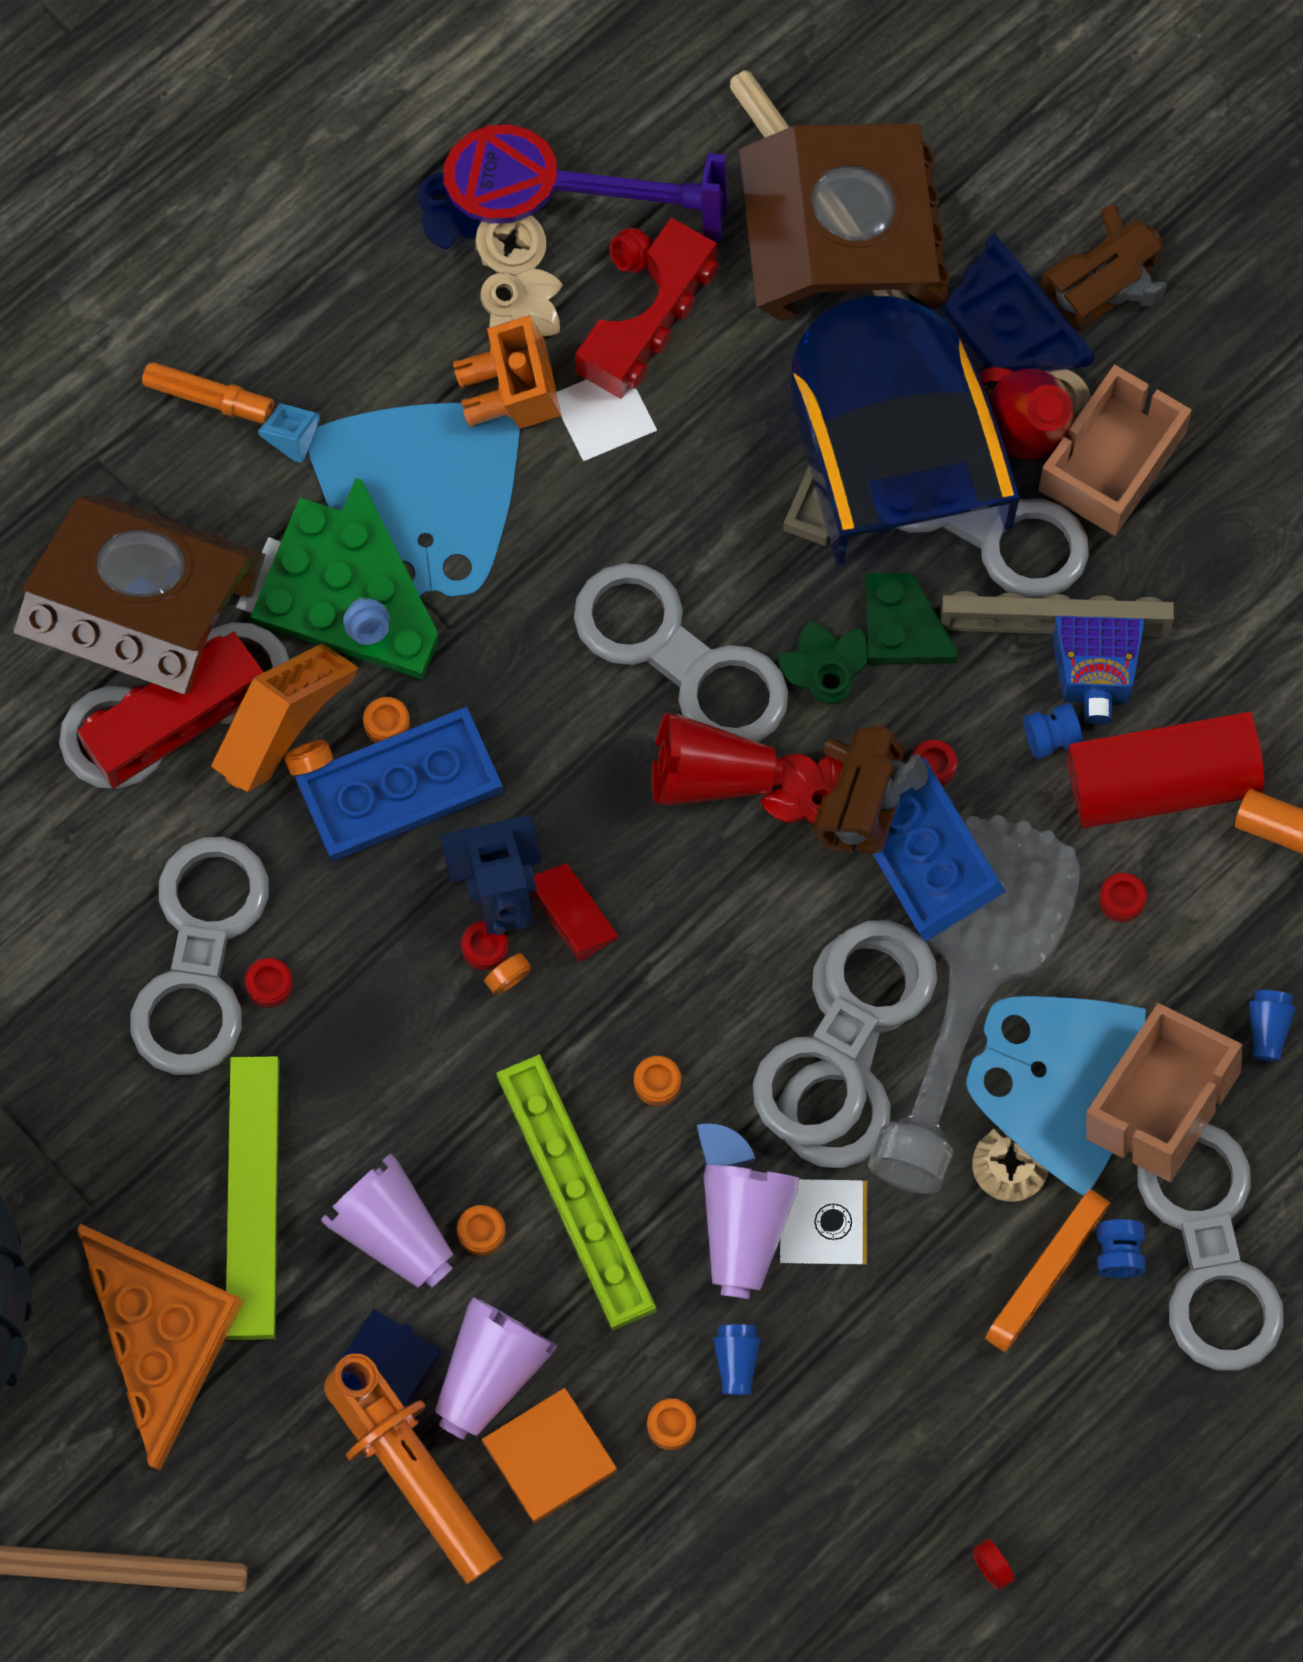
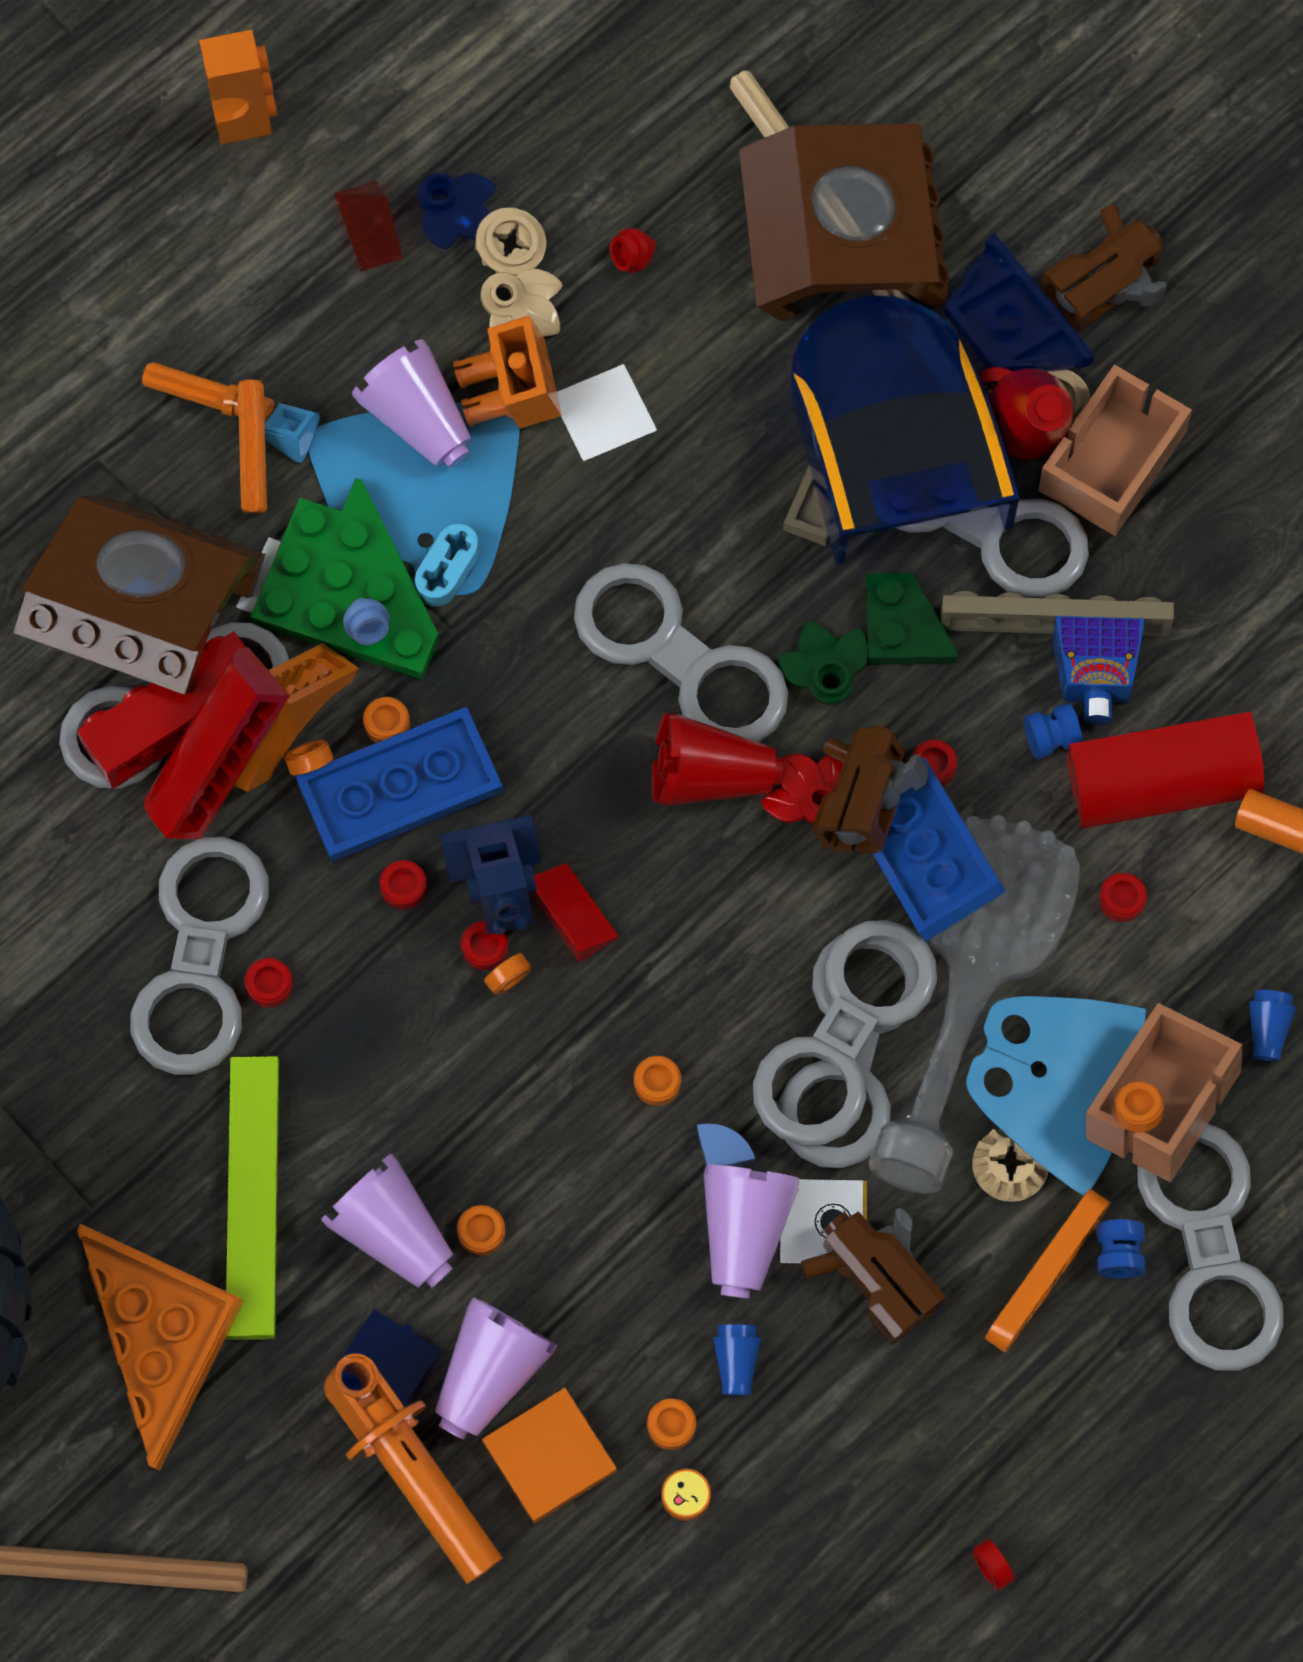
dark purple piece [444,124,728,243] -> none
lime tile [496,1054,656,1331] -> none
red arch [575,218,719,399] -> none
none -> red brick [144,648,290,839]
none -> orange arch [199,30,278,145]
none -> orange axle [238,379,267,514]
none -> clear red slope [334,181,403,272]
none -> lavender cone [352,339,472,468]
none -> red tile [380,860,427,910]
none -> medium azure beam [415,524,479,607]
none -> light yellow tile [661,1469,711,1521]
none -> reddish brown piece [801,1208,946,1346]
none -> orange tile [1115,1081,1164,1132]

